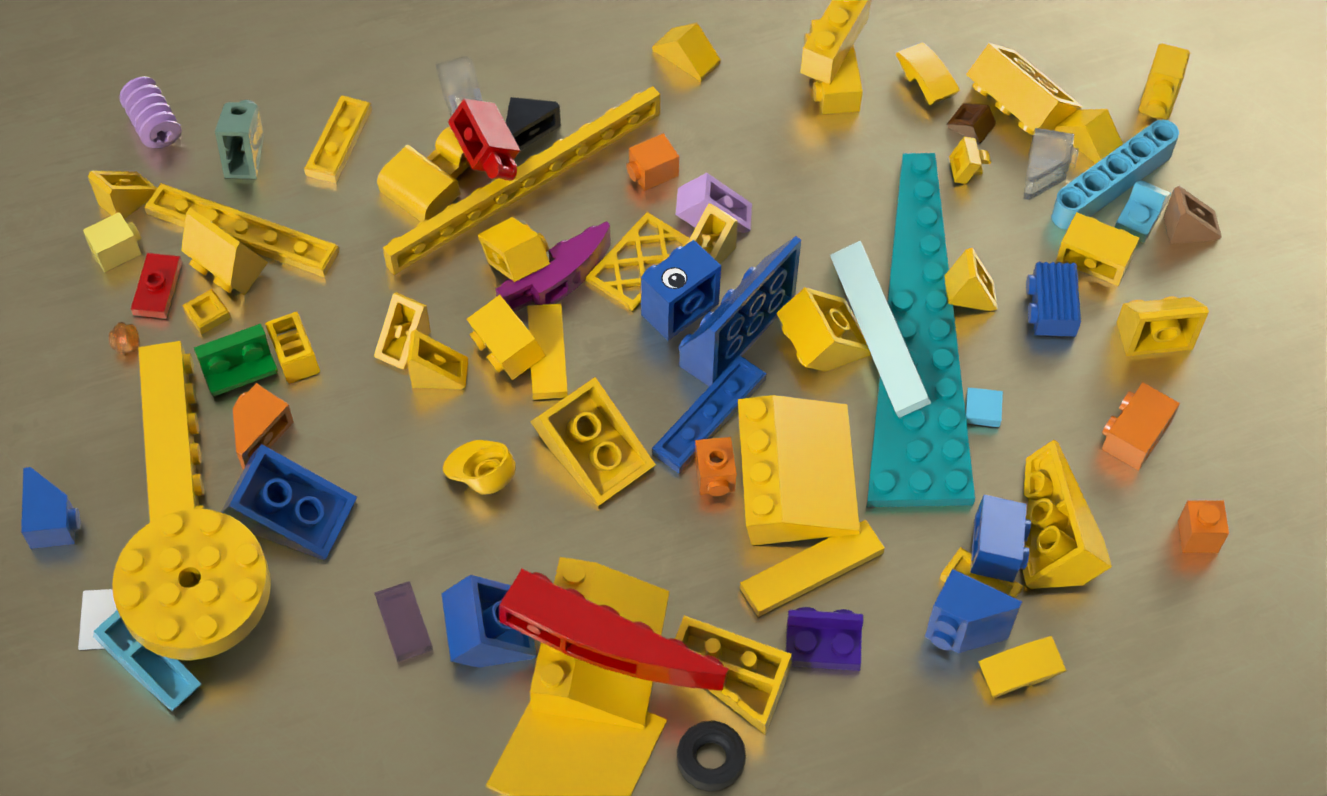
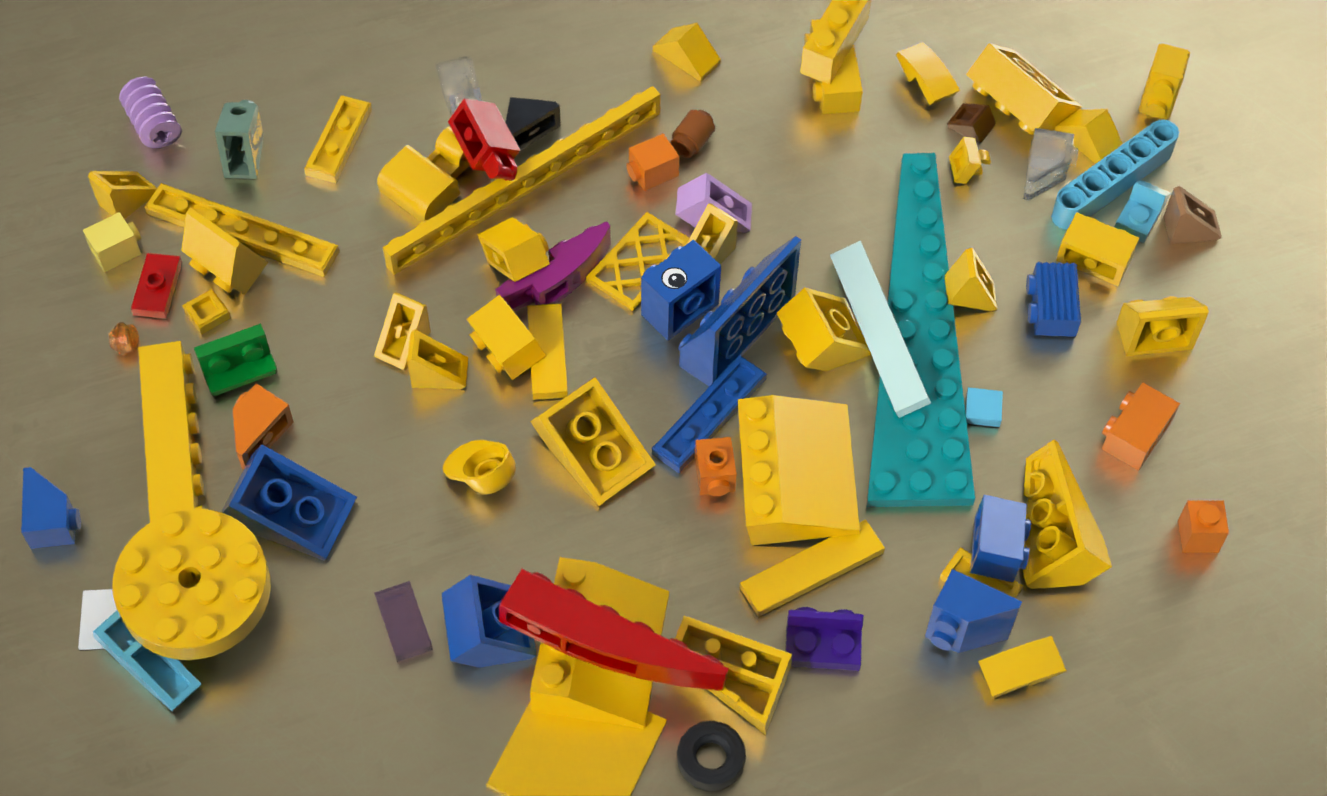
yellow slope [265,311,320,383] -> none
none -> dark orange brick [670,110,716,158]

